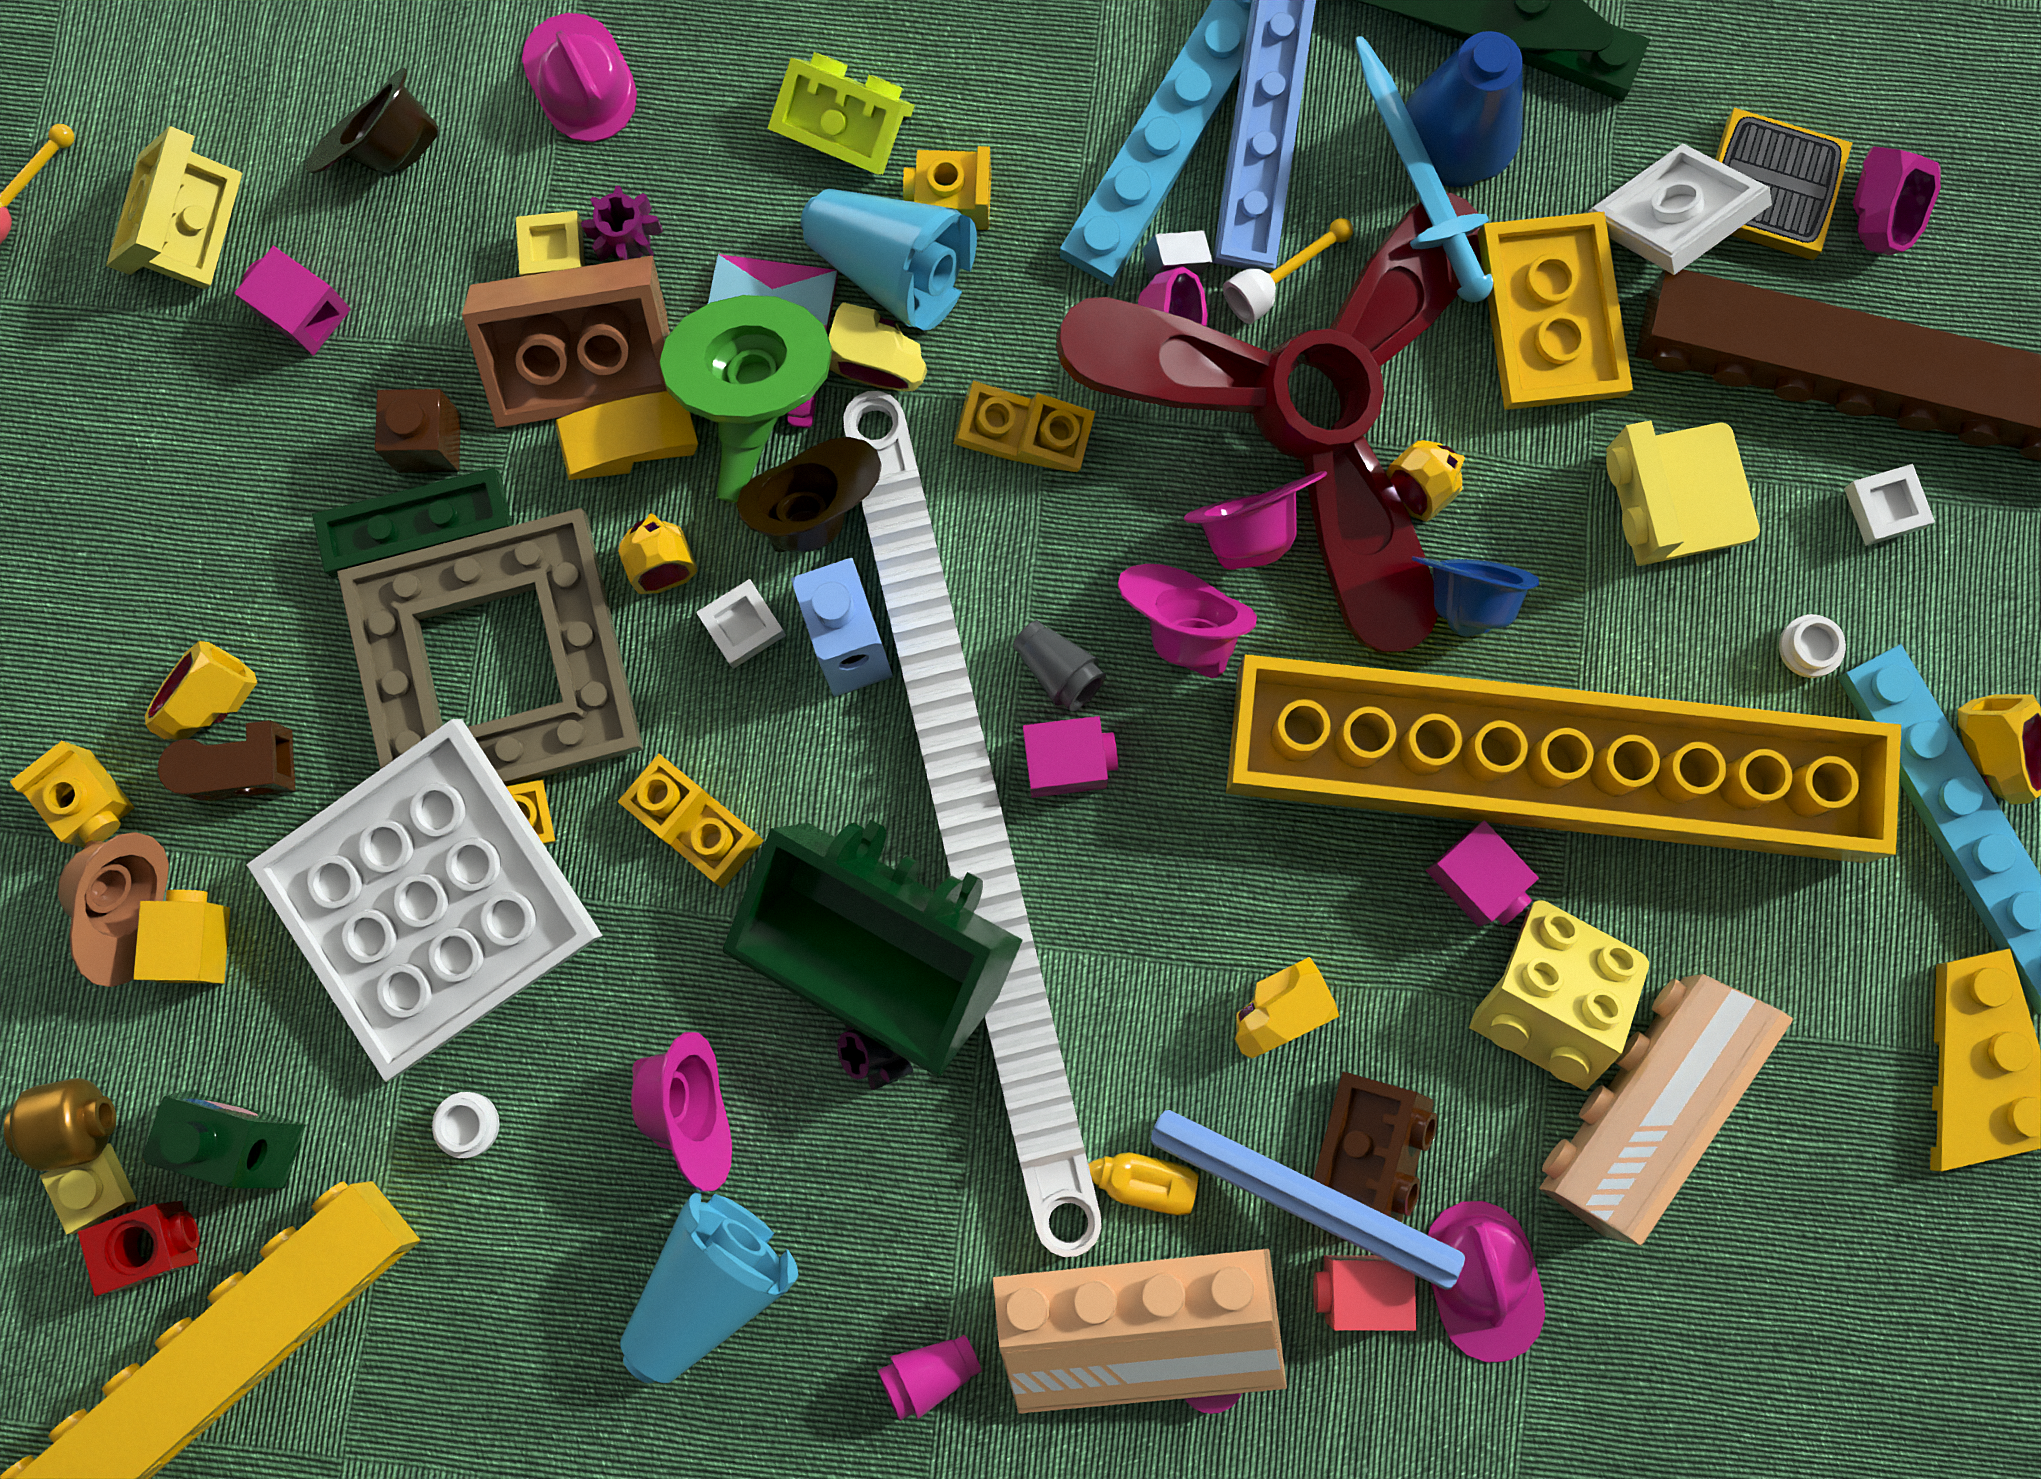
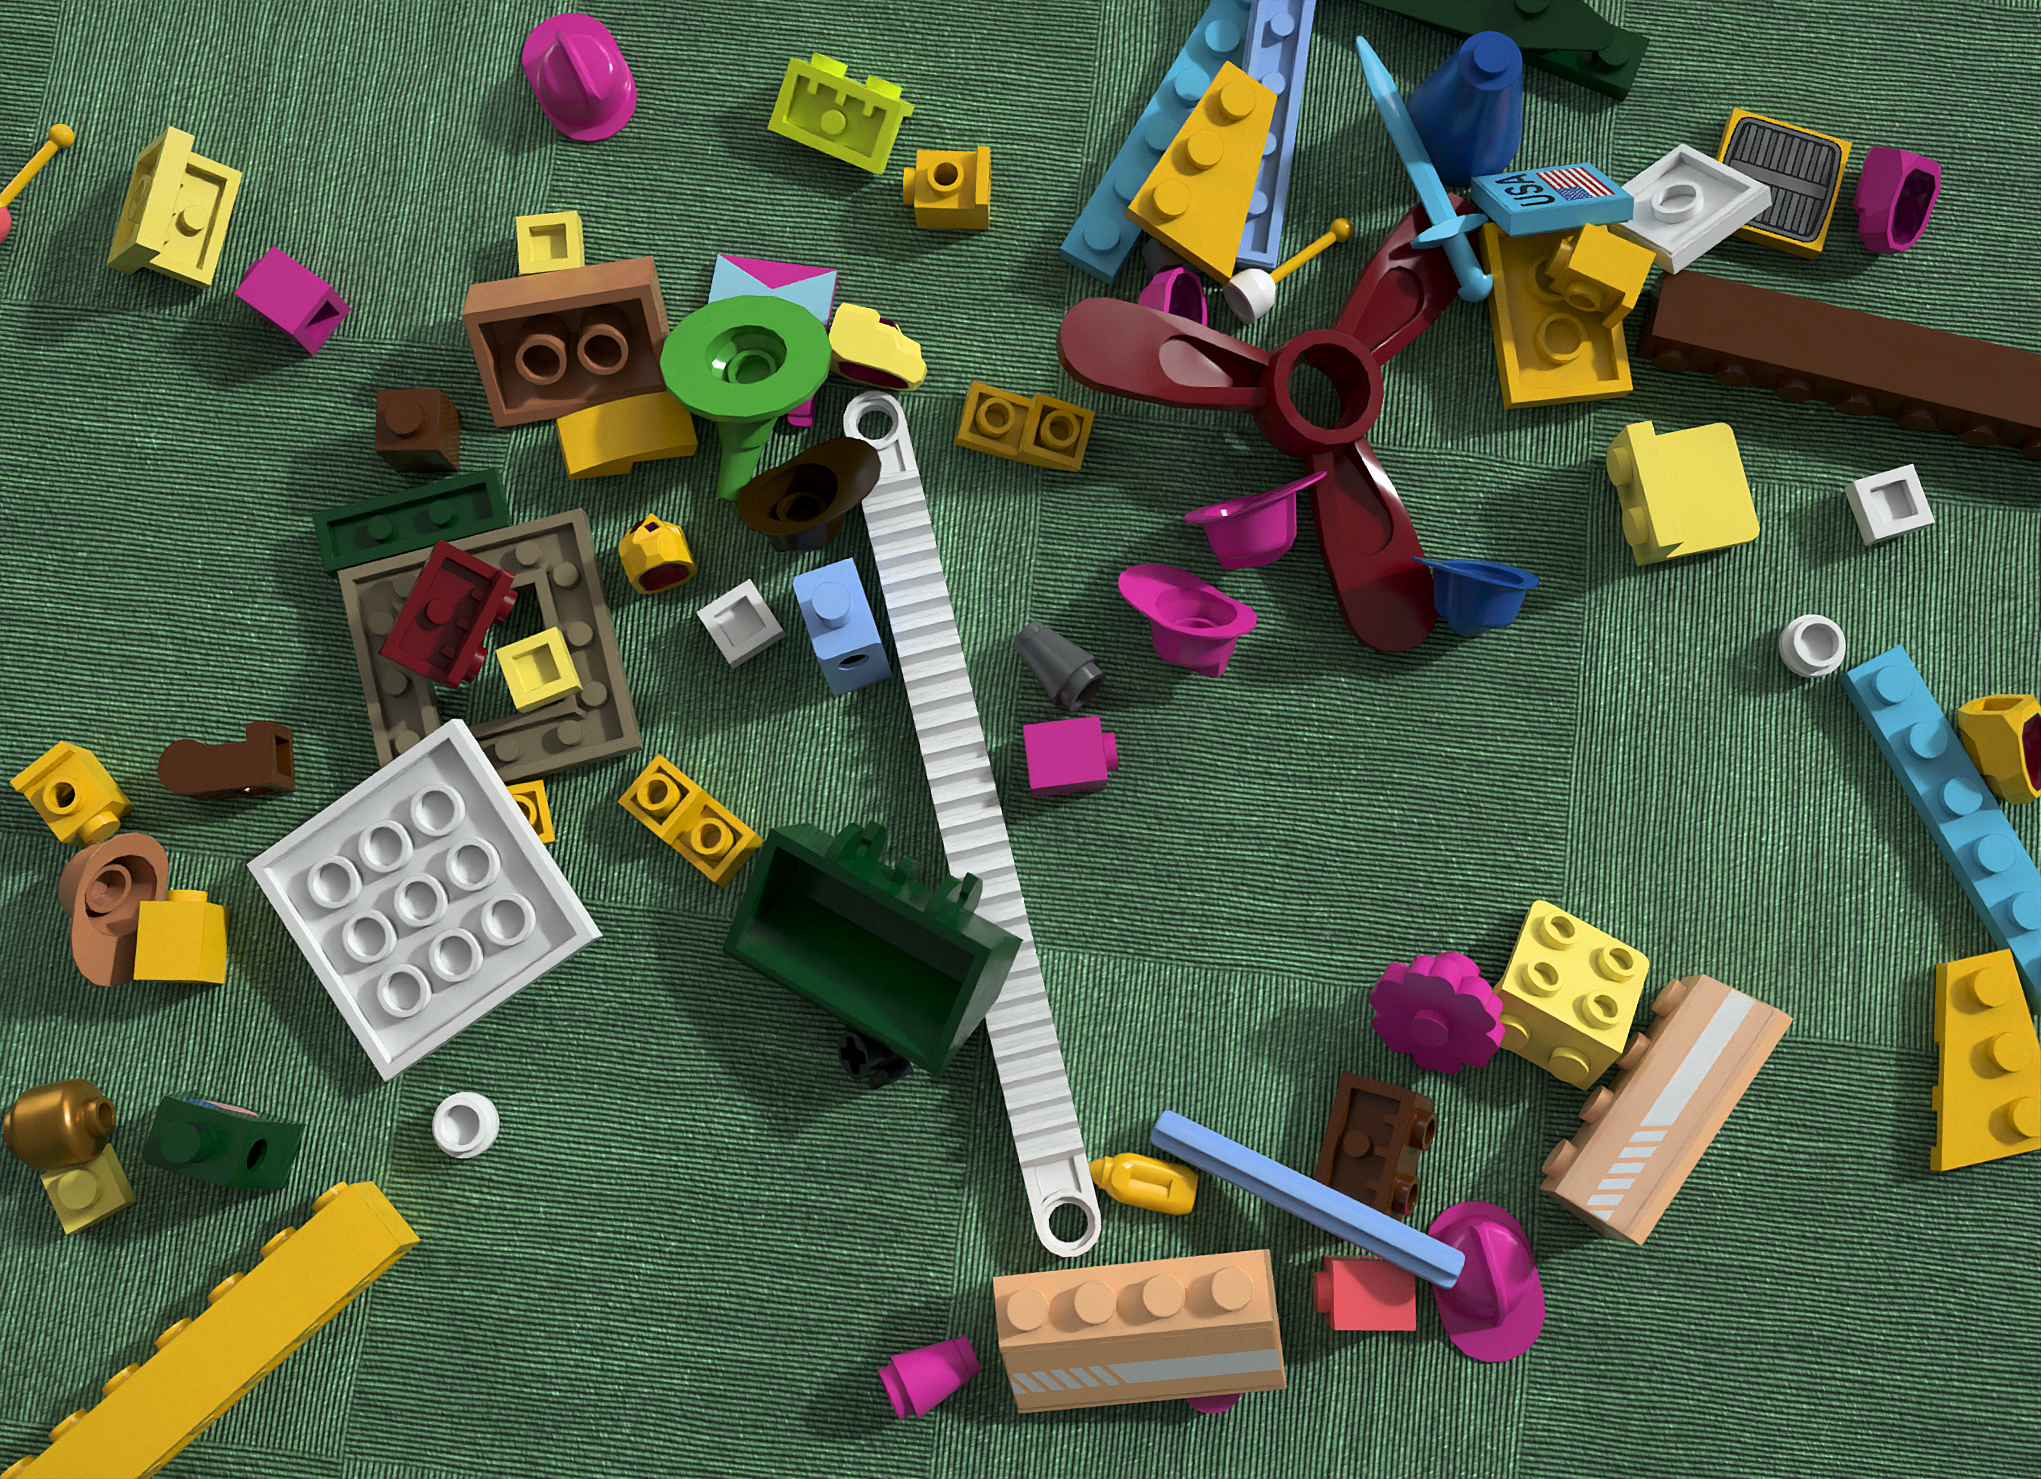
red brick [77,1200,200,1297] -> none
yellow rock [144,641,257,740] -> none
dark brown piece [306,68,439,174] -> none
magenta gear [581,185,663,261] -> none
medium azure cone [620,1192,798,1384] -> none
dark pink piece [631,1032,732,1192] -> none
medium azure cone [800,189,977,331] -> none
yellow brick [1226,654,1901,863] -> none
yellow rock [1234,957,1339,1059] -> none
yellow rock [1386,440,1465,522] -> none
dark pink brick [1425,820,1539,927] -> none
none -> dark red bracket [378,539,518,690]
none -> light yellow plate [495,627,583,714]
none -> yellow wing [1123,60,1278,286]
none -> dark pink plant [1369,952,1506,1074]
none -> medium azure tile [1470,162,1634,237]
none -> yellow brick [1544,222,1656,330]

